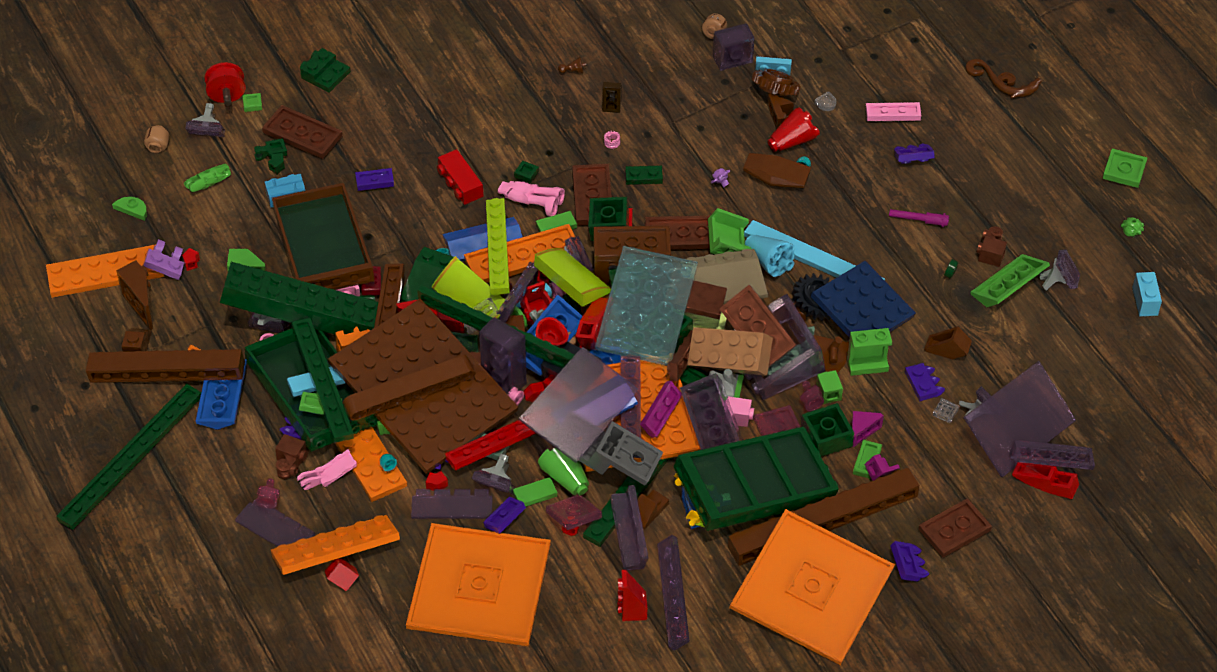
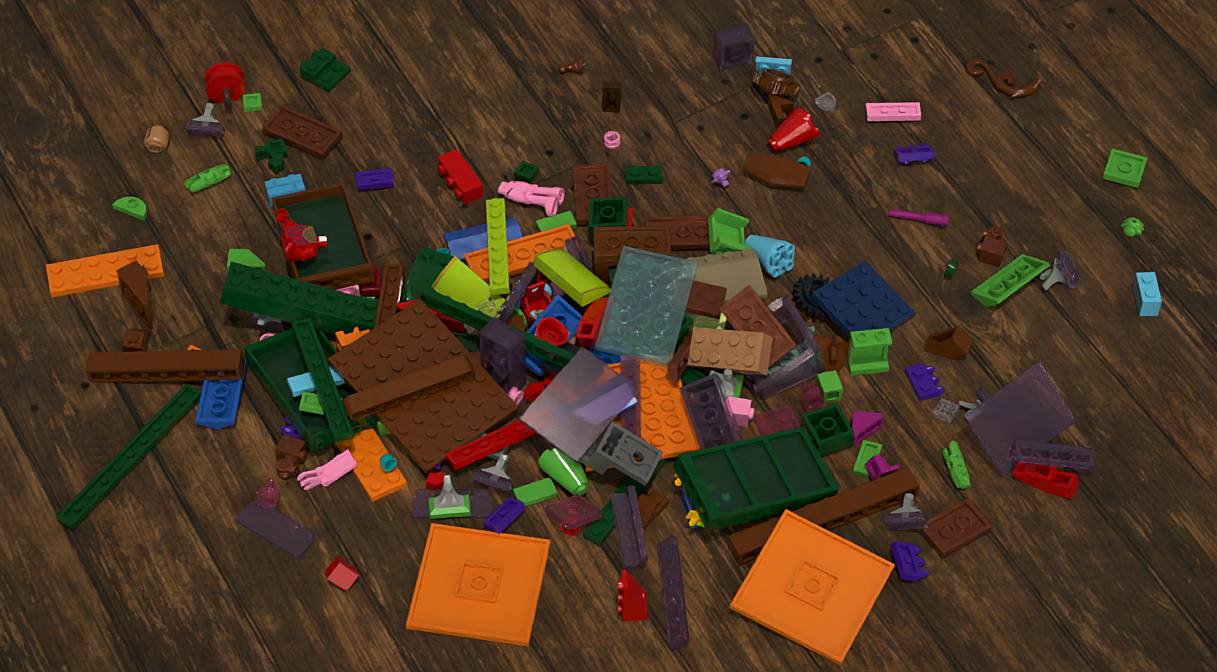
medium lavender plate [143,239,184,280] -> none
red piece [182,248,200,271] -> none
orange plate [271,515,400,575] -> none
magenta plate [640,381,682,438] -> none
medium nougat head [702,13,727,39] -> none
medium azure tile [744,220,885,280] -> none
none -> red torso [276,208,327,262]
none -> piece [429,475,470,519]
none -> piece [884,493,929,531]
none -> bright green hinge [943,441,970,489]

